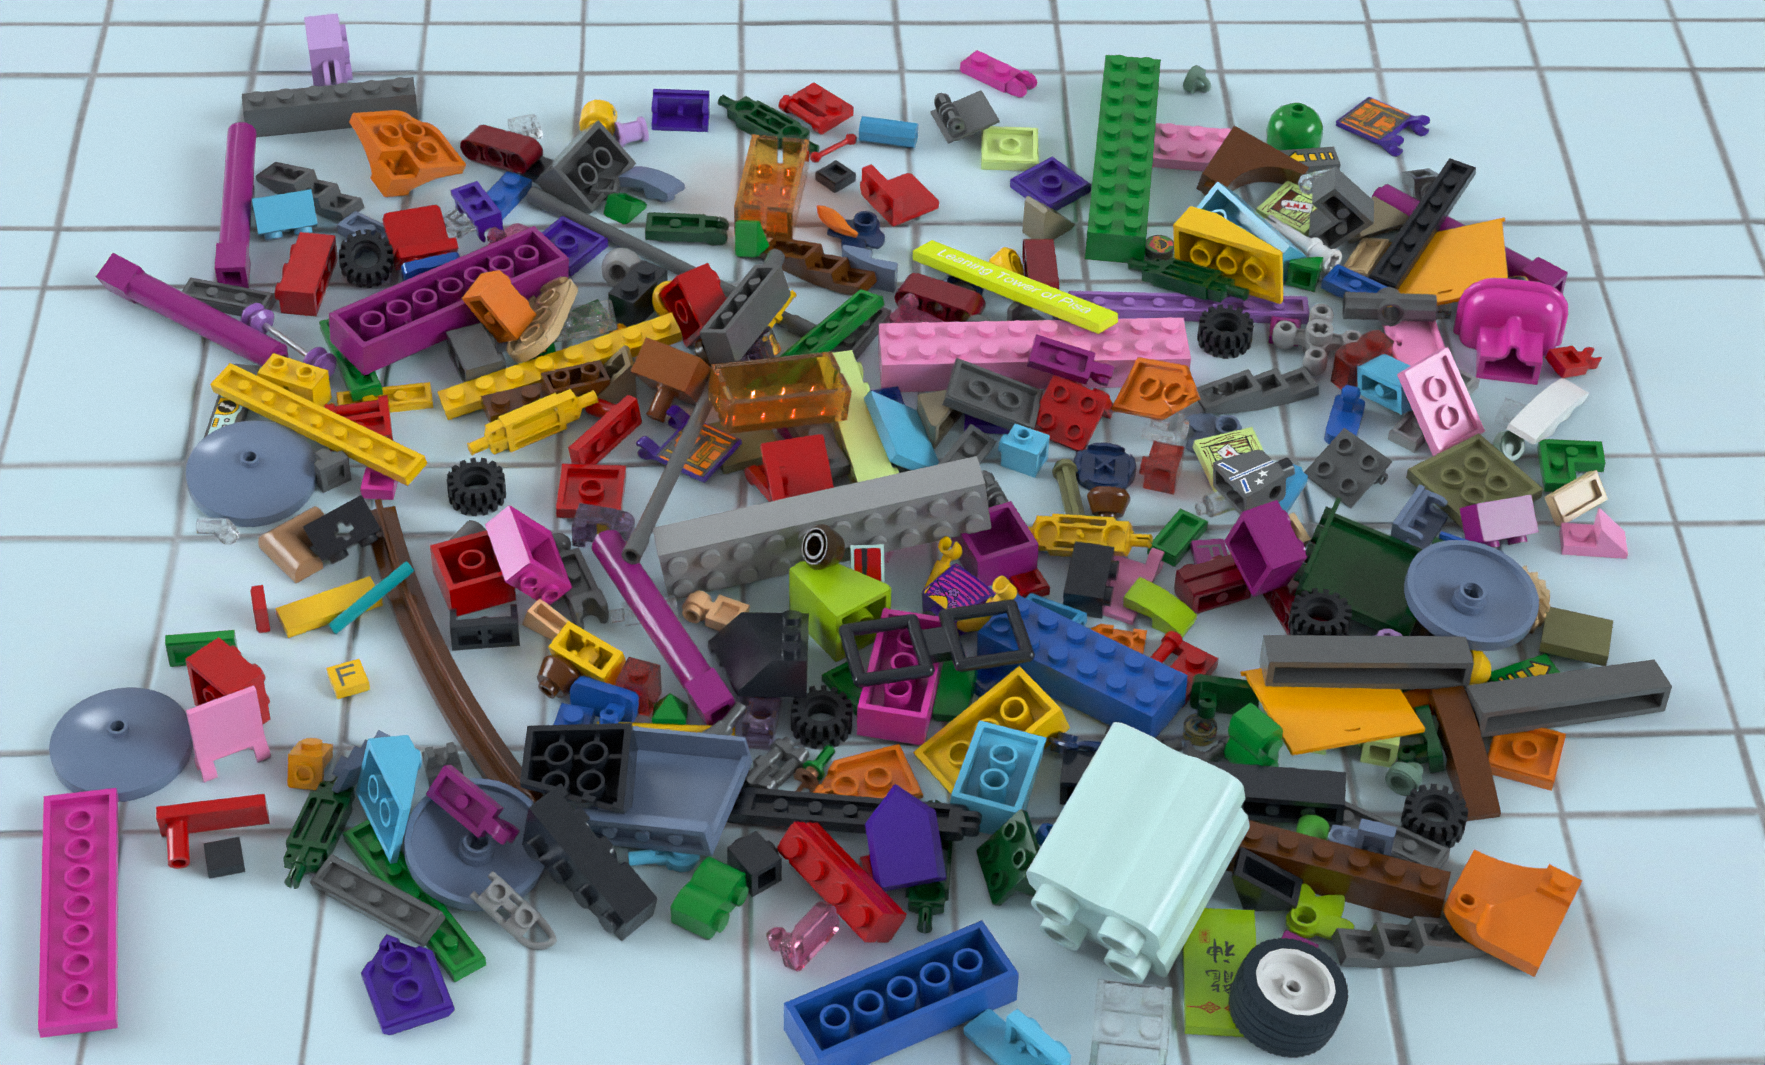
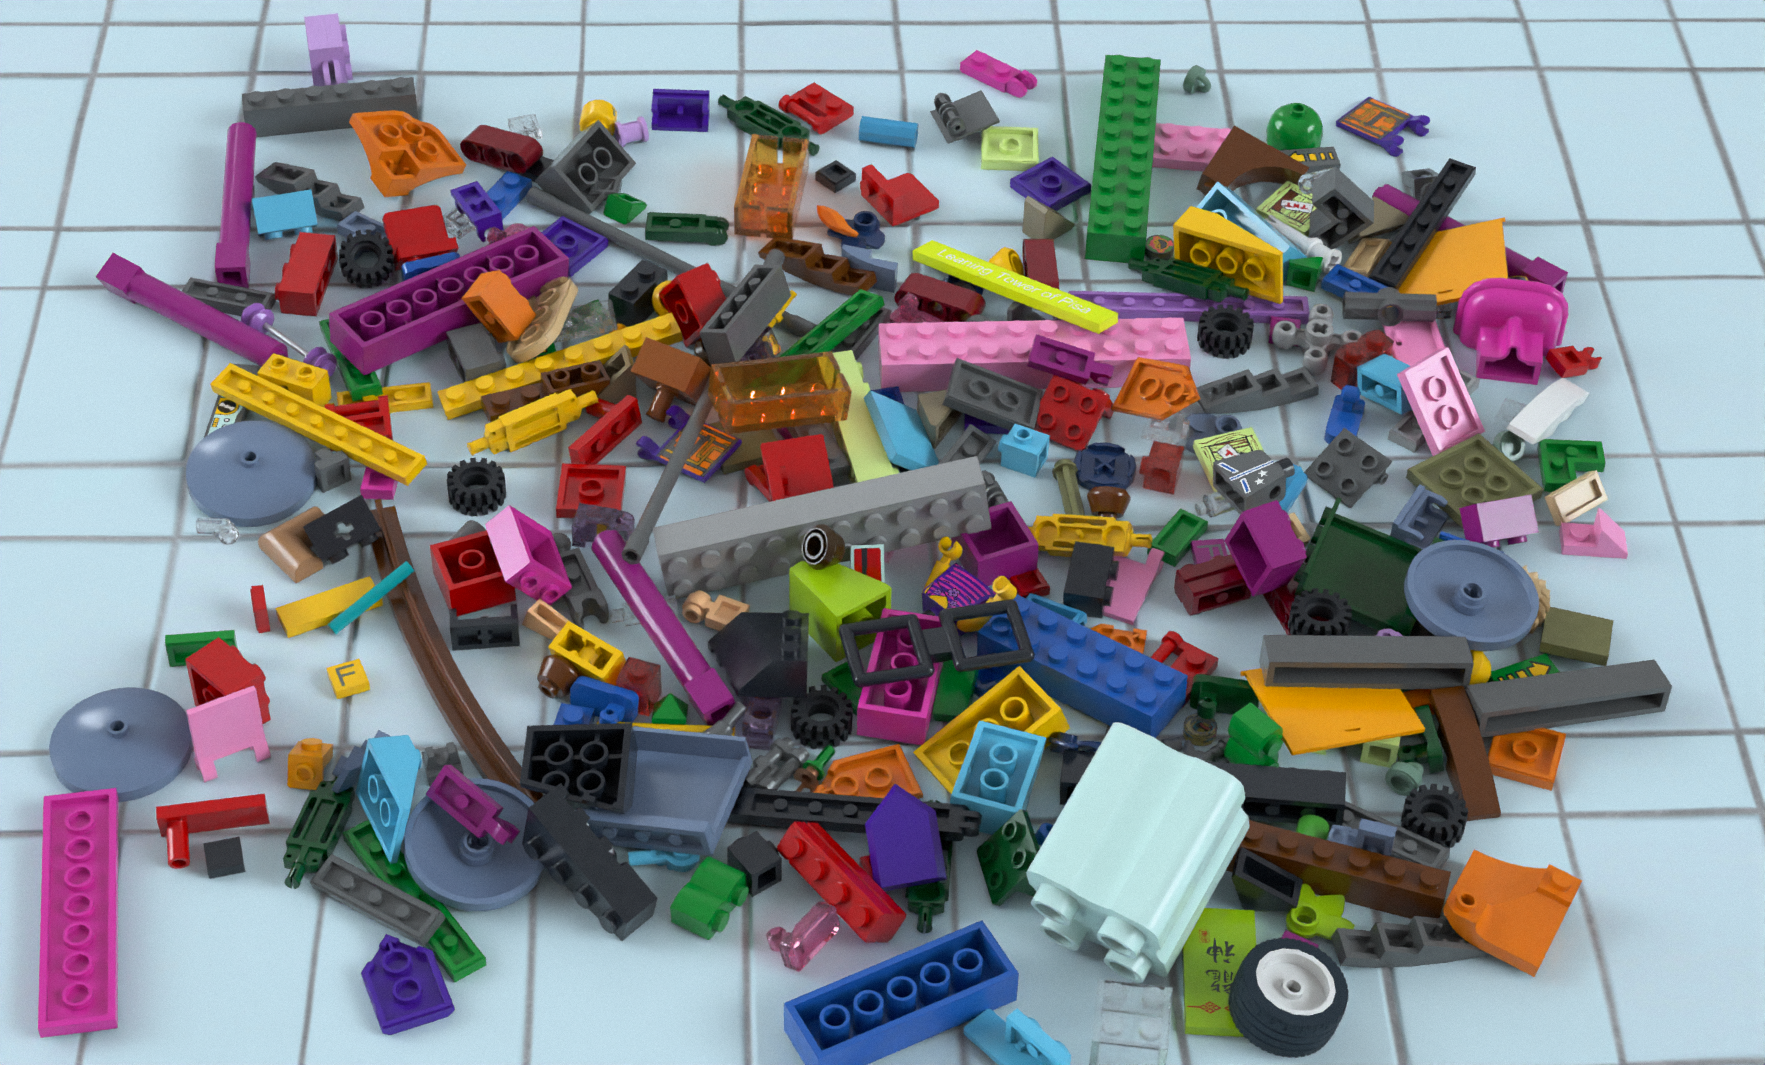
light grey piece [469,871,557,950] -> none
light grey piece [601,248,641,287] -> none
sand blue slope [618,166,686,202] -> none
green slope [735,220,769,257] -> none
red hinge [810,134,857,163] -> none
lime slope [1123,577,1197,638] -> none

